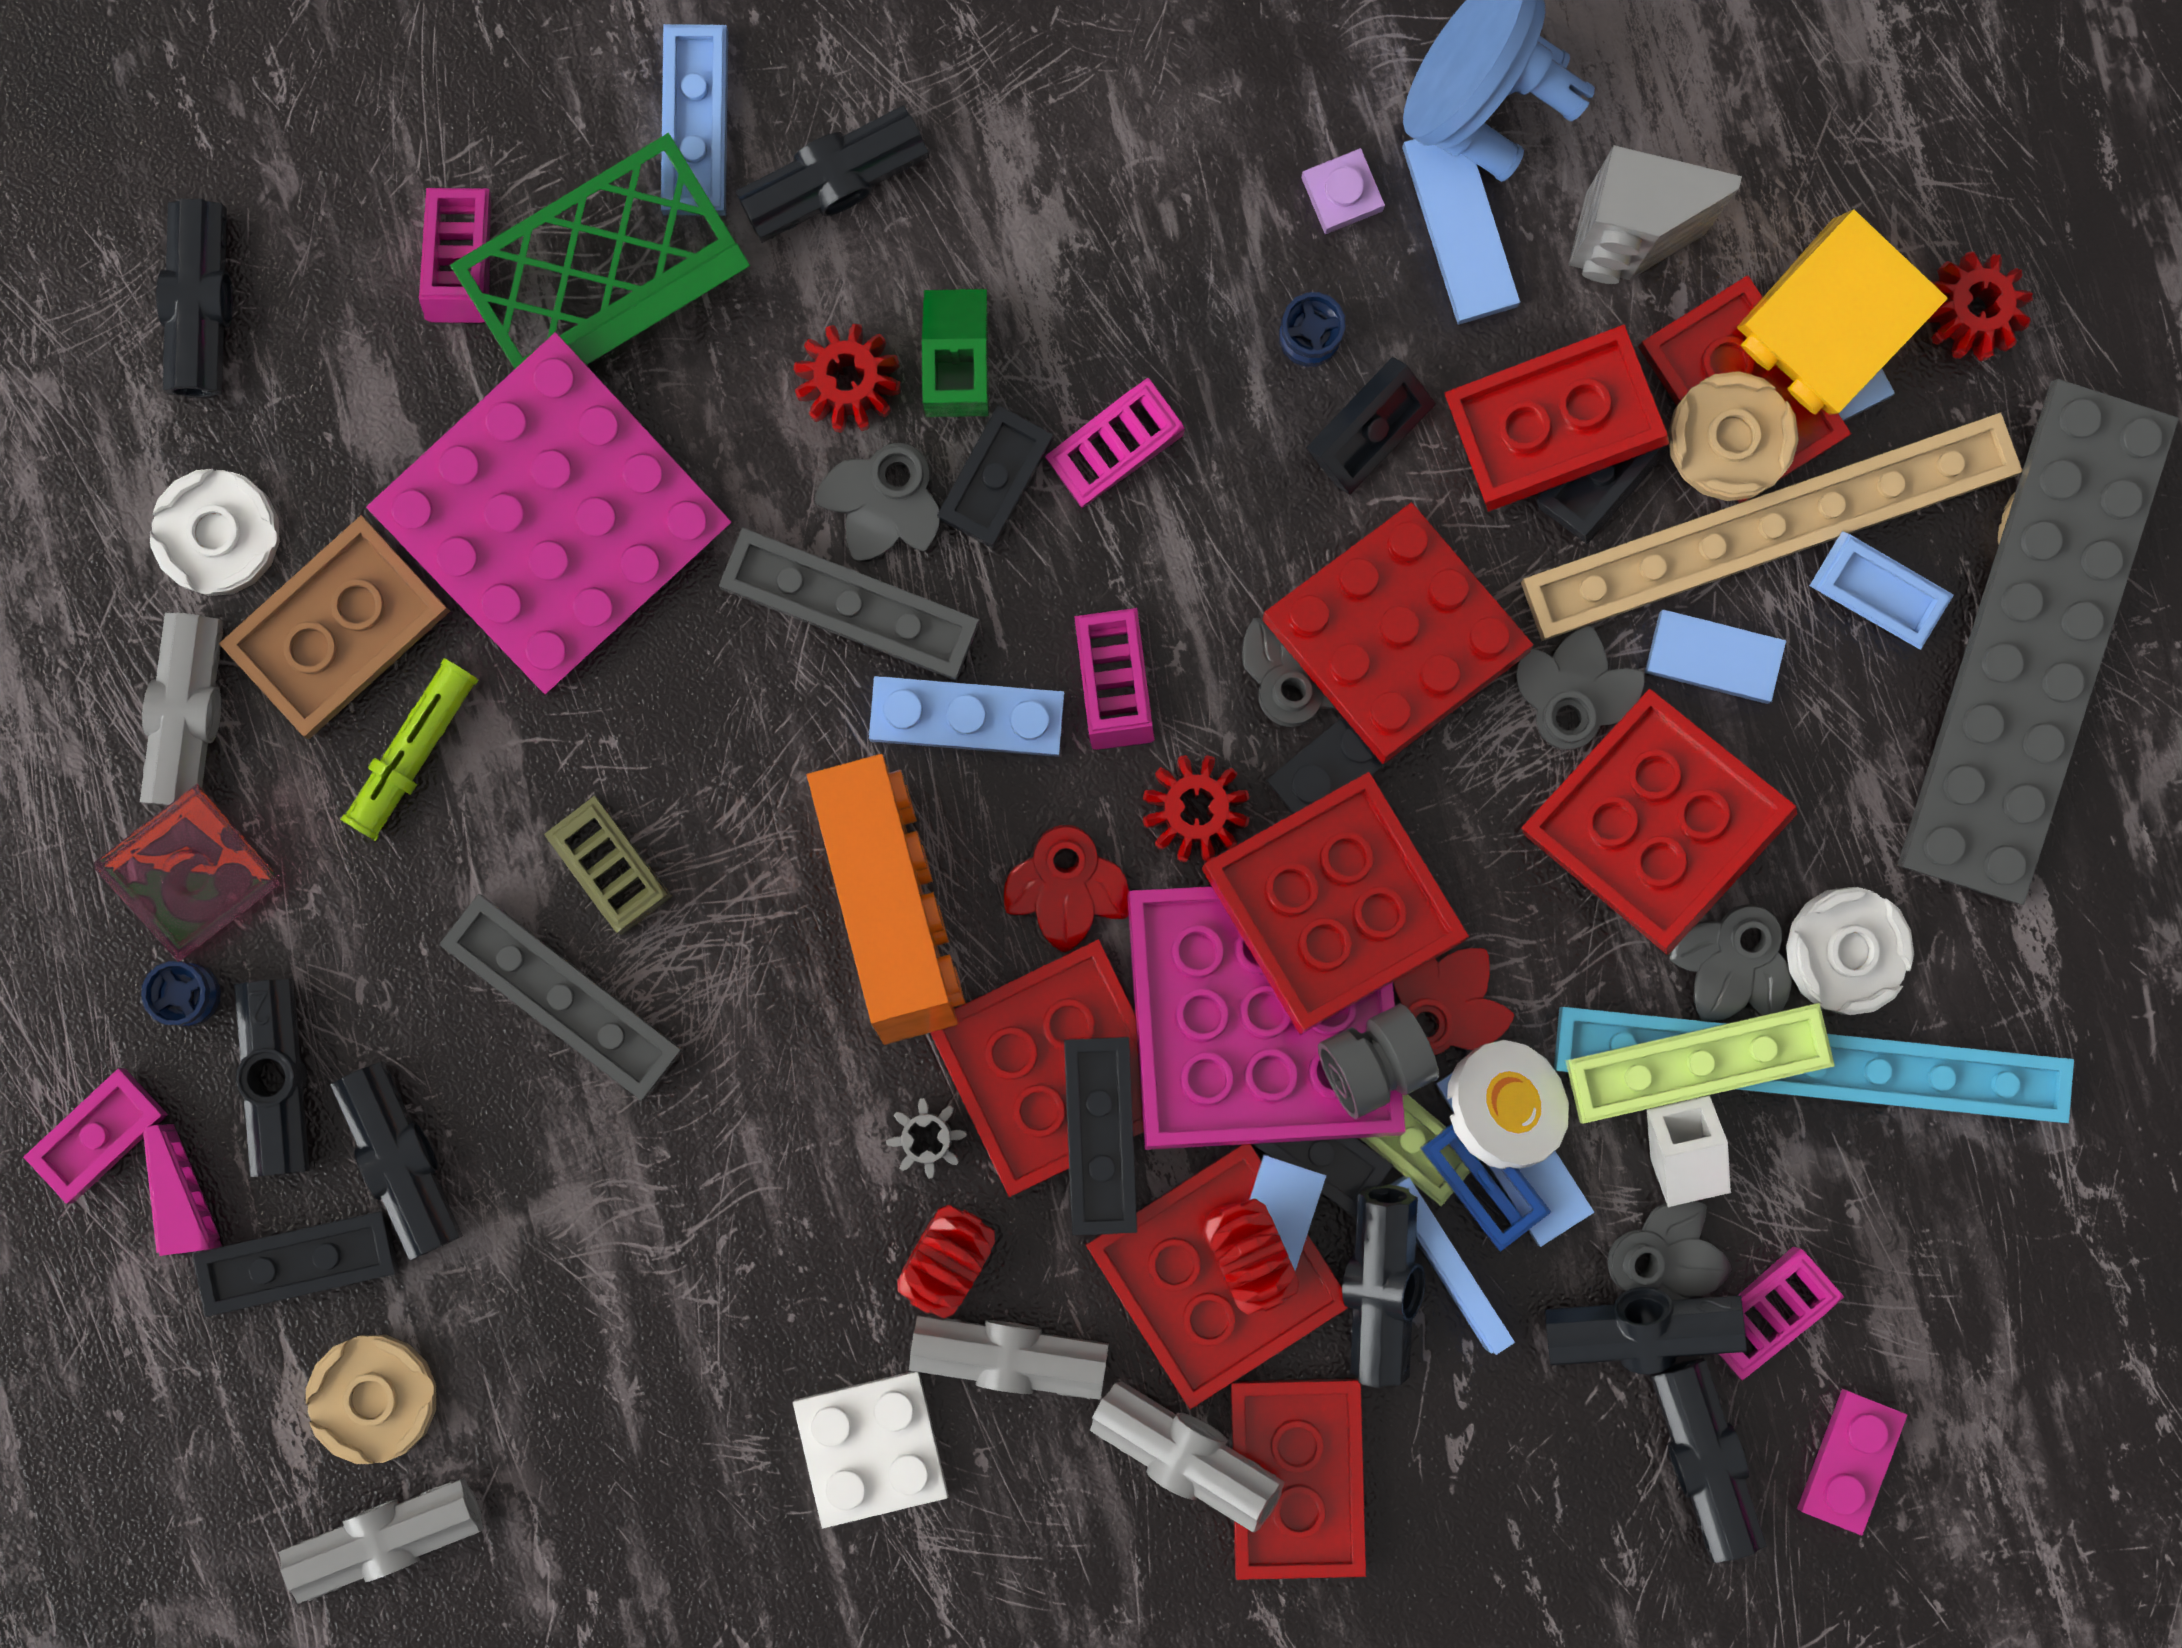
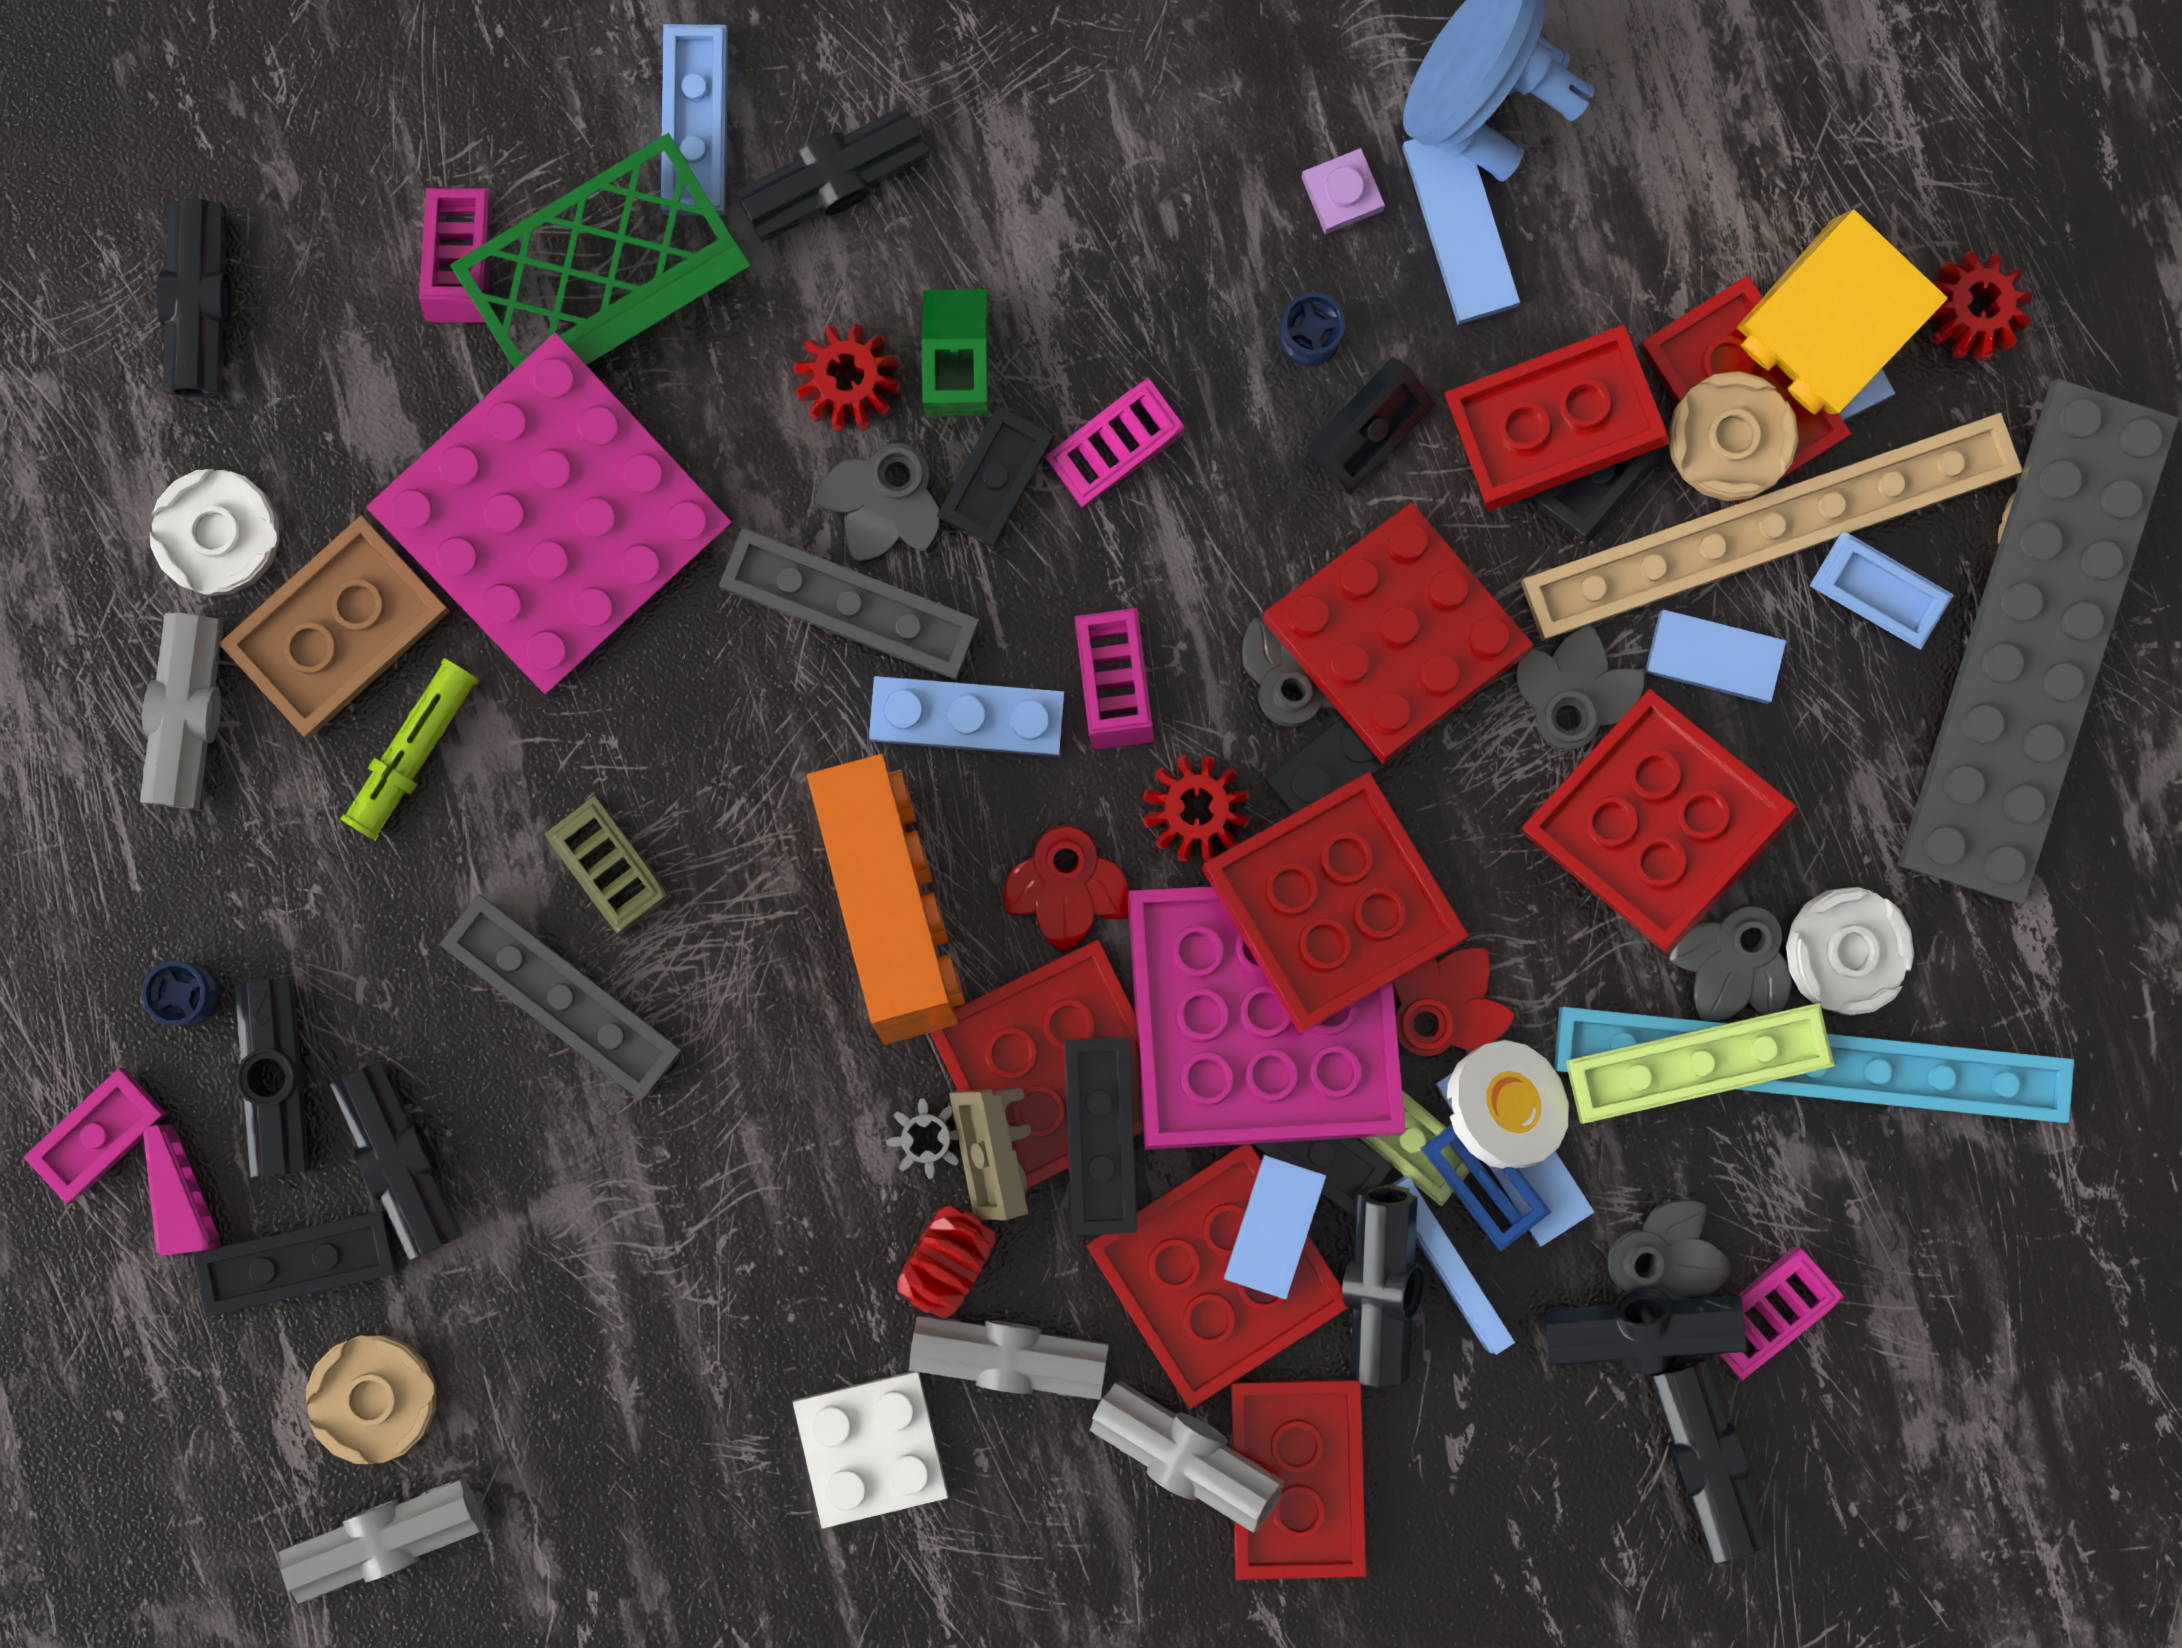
clear pink tile [94,784,281,962] -> none
red gear [1204,1198,1299,1315] -> none
dark grey wheel [1318,1004,1439,1120] -> none
light grey slope [1569,145,1742,284] -> none
white brick [1647,1095,1731,1207] -> none
dark pink plate [1797,1389,1907,1536] -> none
none -> dark tan plate [949,1088,1031,1220]

